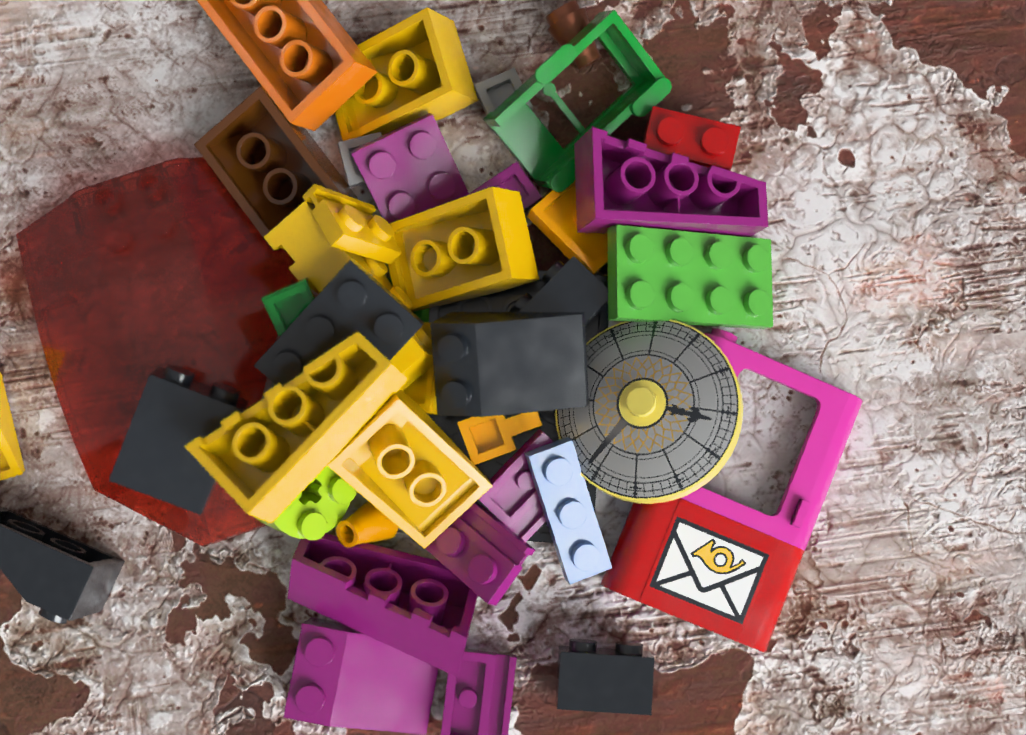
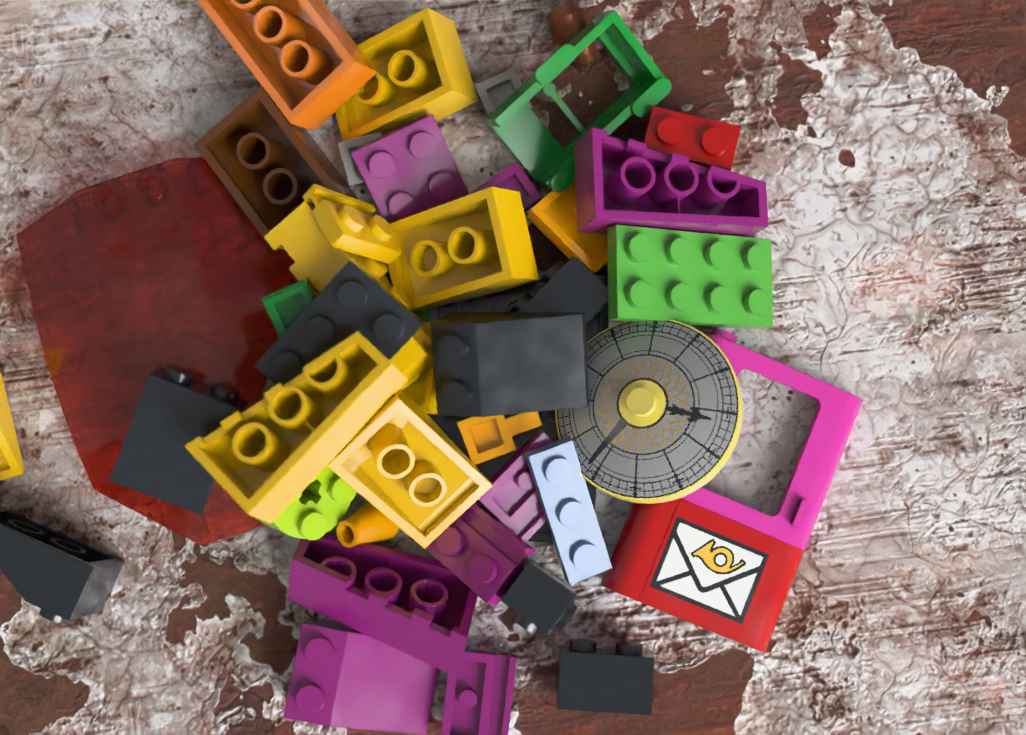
none -> black brick [501,556,577,635]

